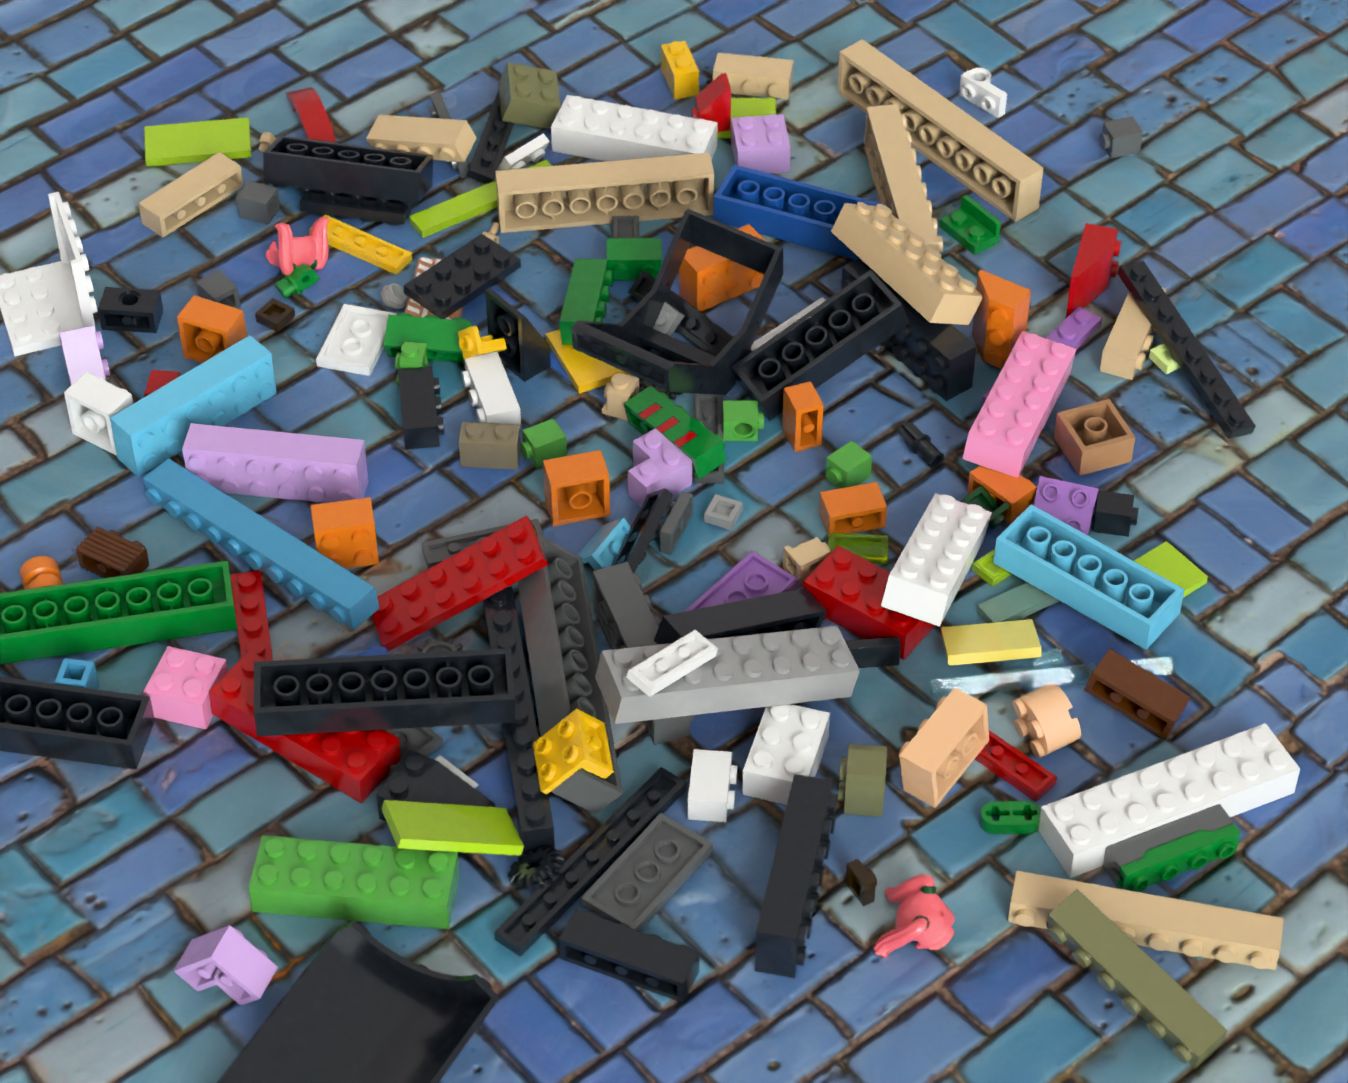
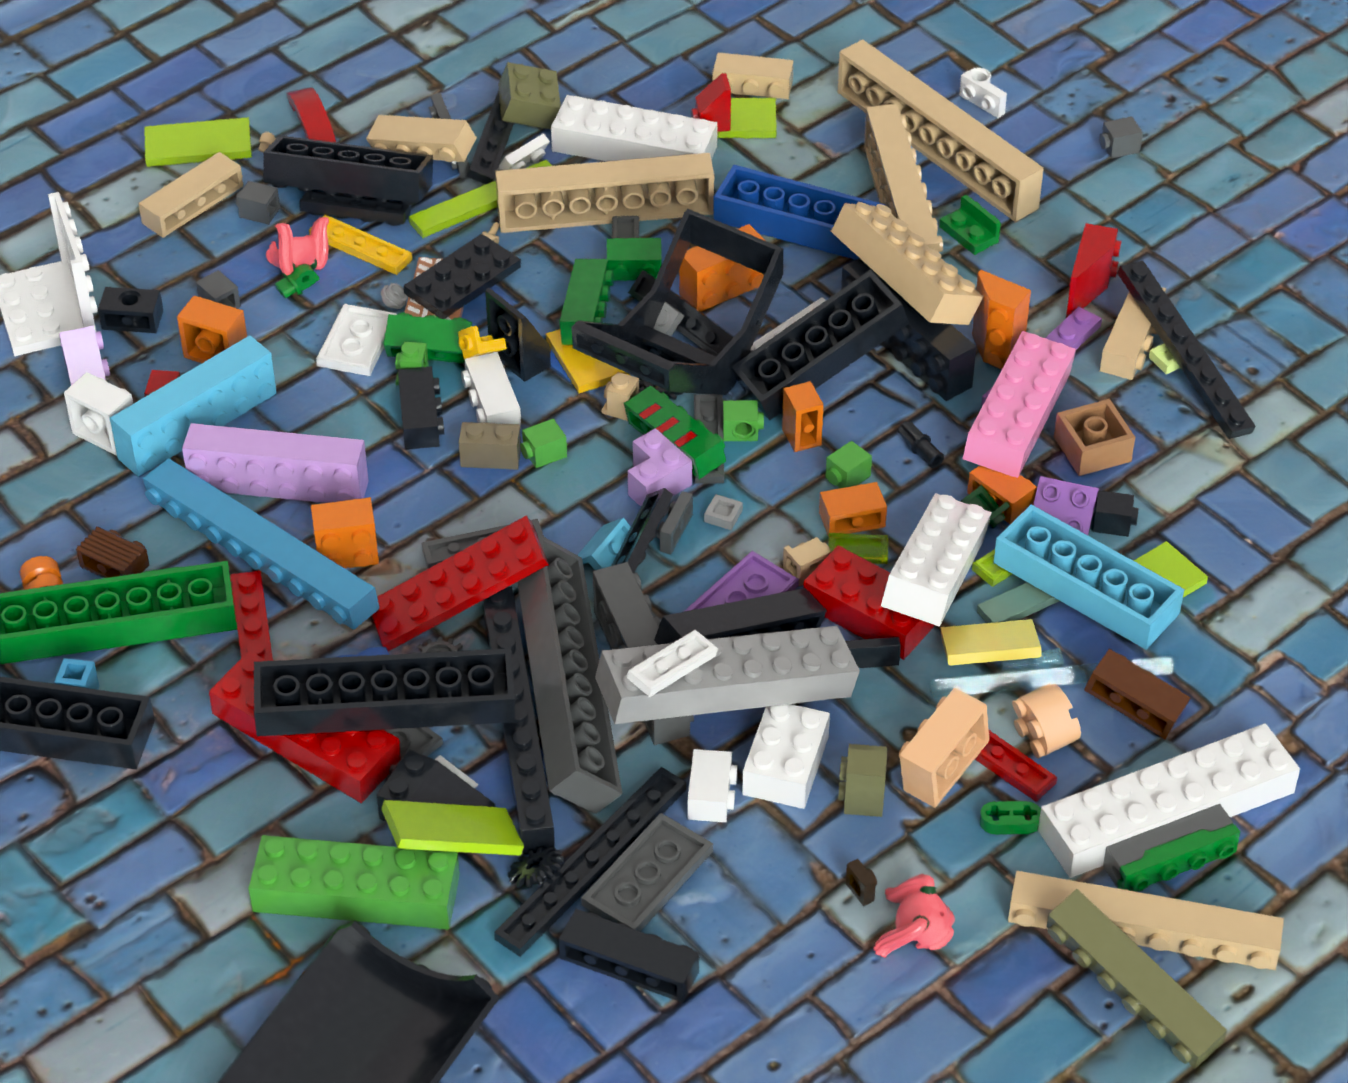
bright pink brick [143,646,228,729] -> none
lavender brick [174,925,278,1006] -> none
dark brown plate [255,298,295,332] -> none
yellow bracket [533,708,614,794] -> none
orange brick [543,450,610,526] -> none
yellow brick [661,41,699,100] -> none
lavender brick [731,114,791,174] -> none
black brick [755,774,838,978] -> none

